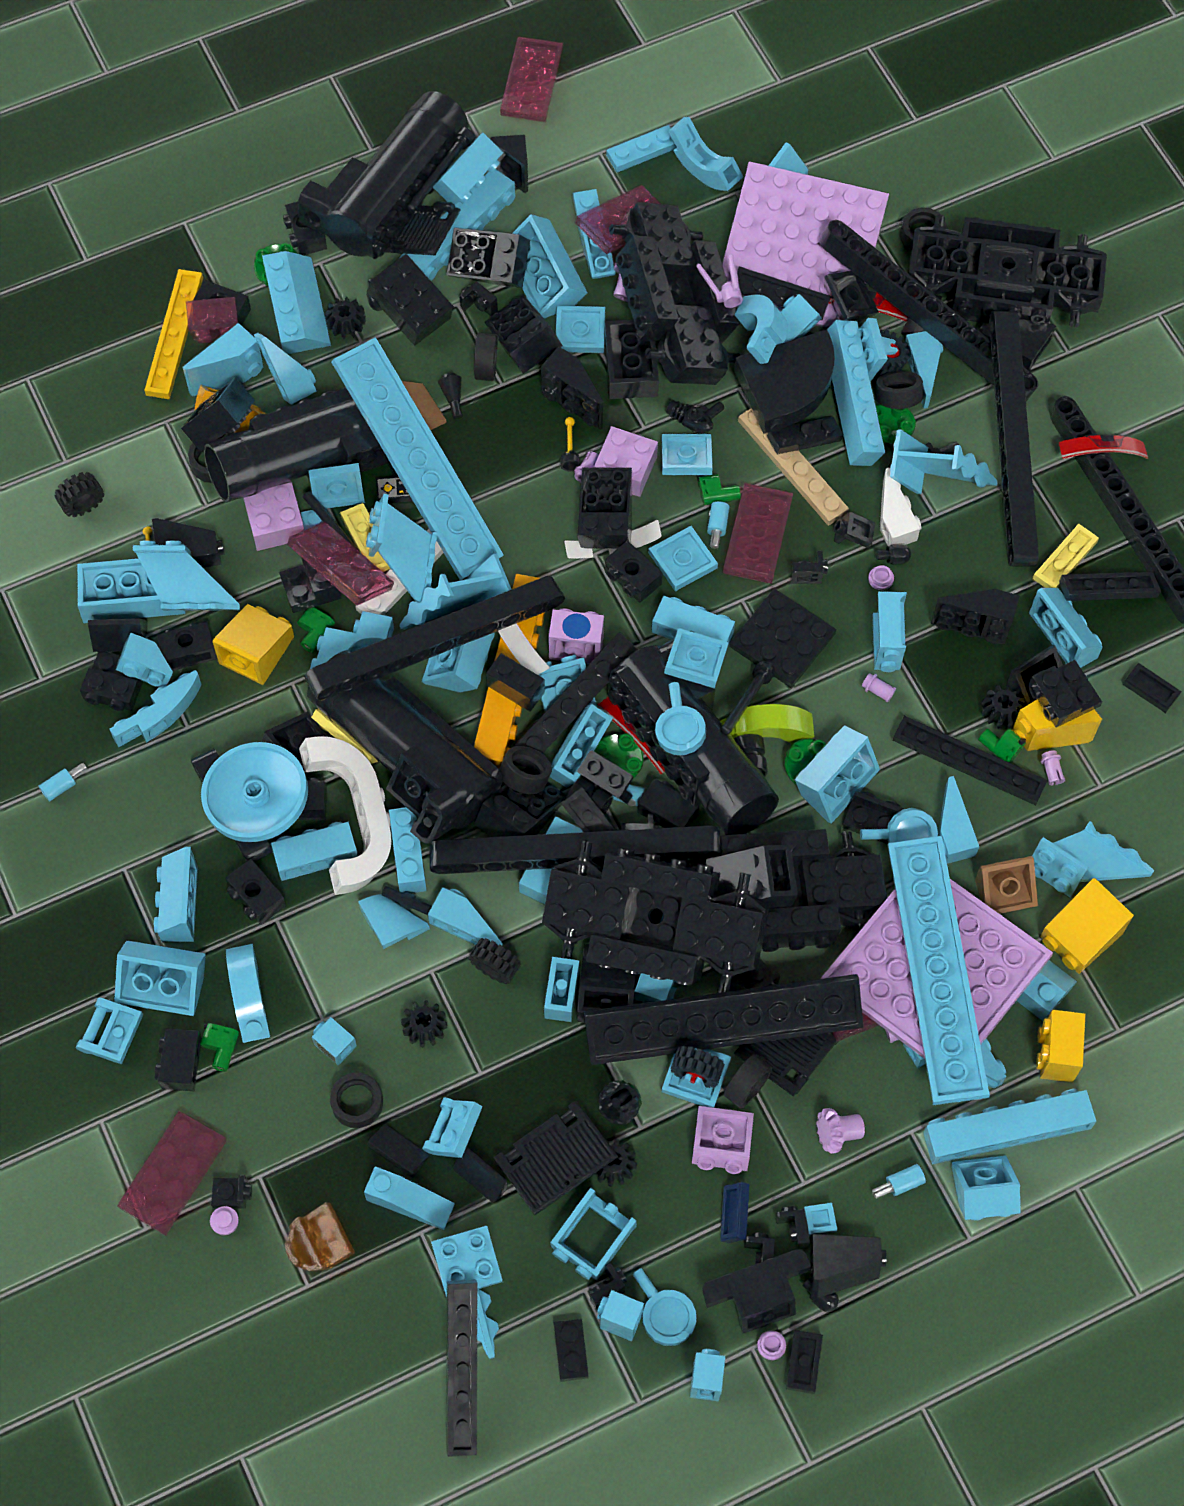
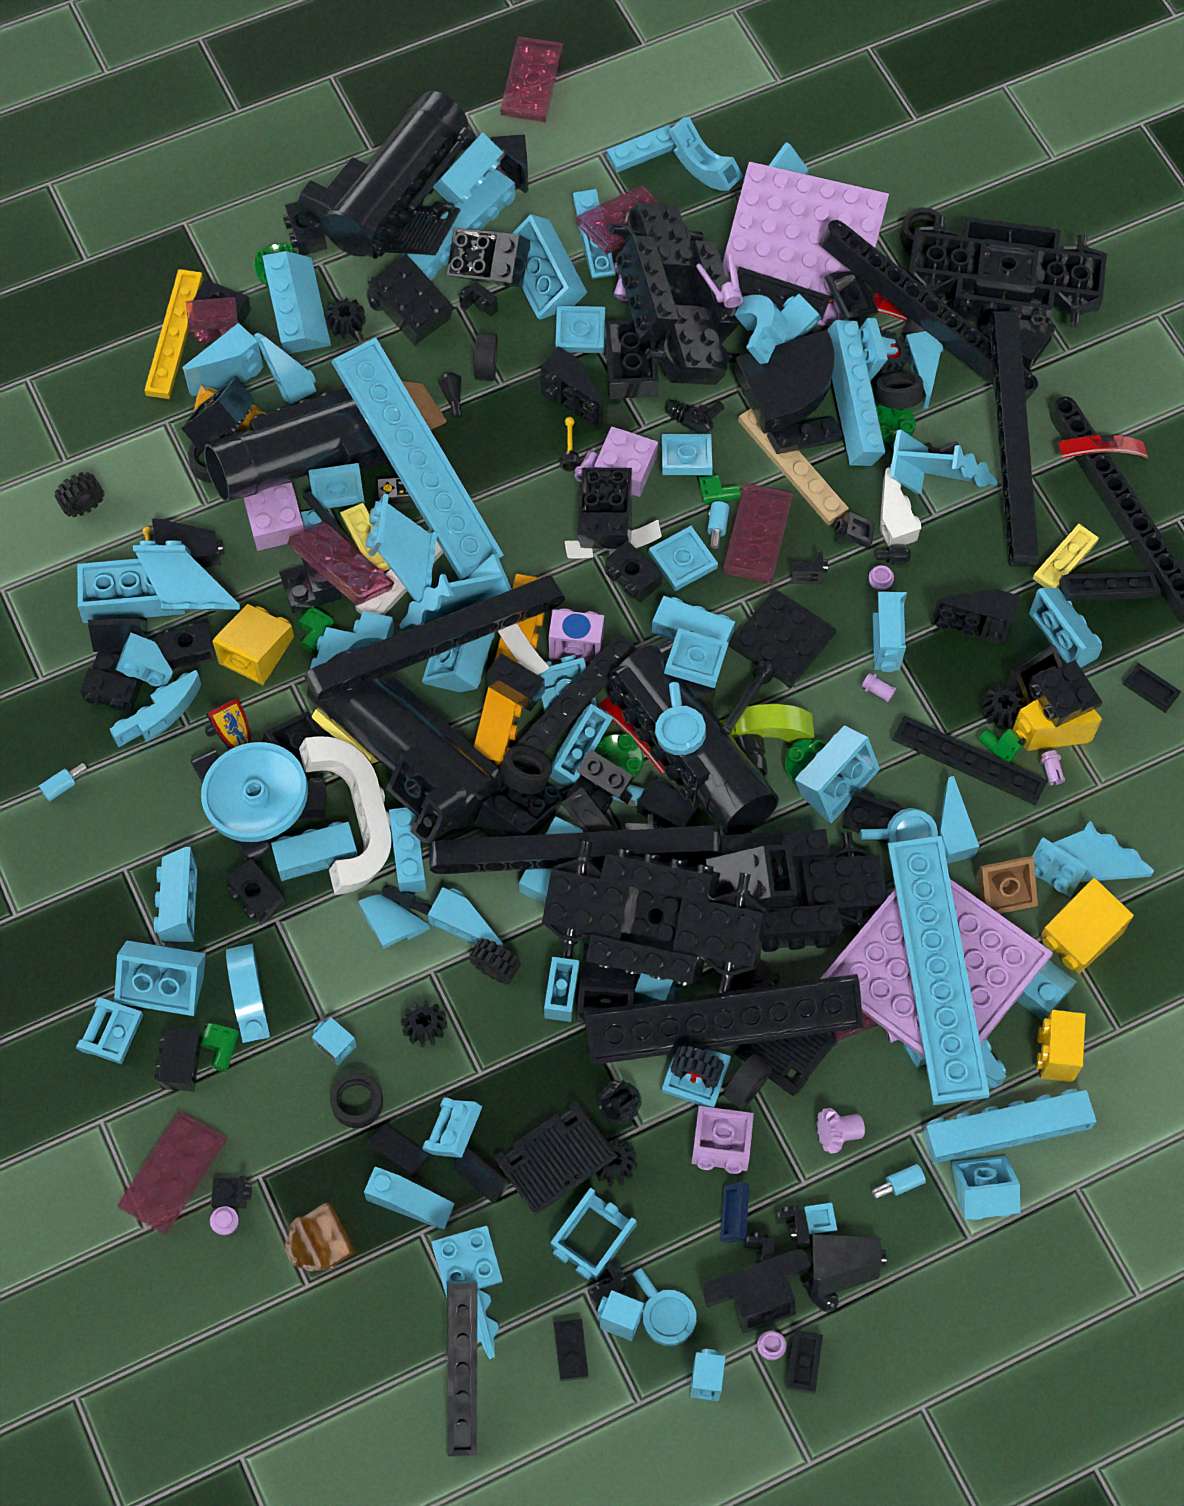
black slope [484,294,563,374] -> none
none -> shield [205,698,251,750]

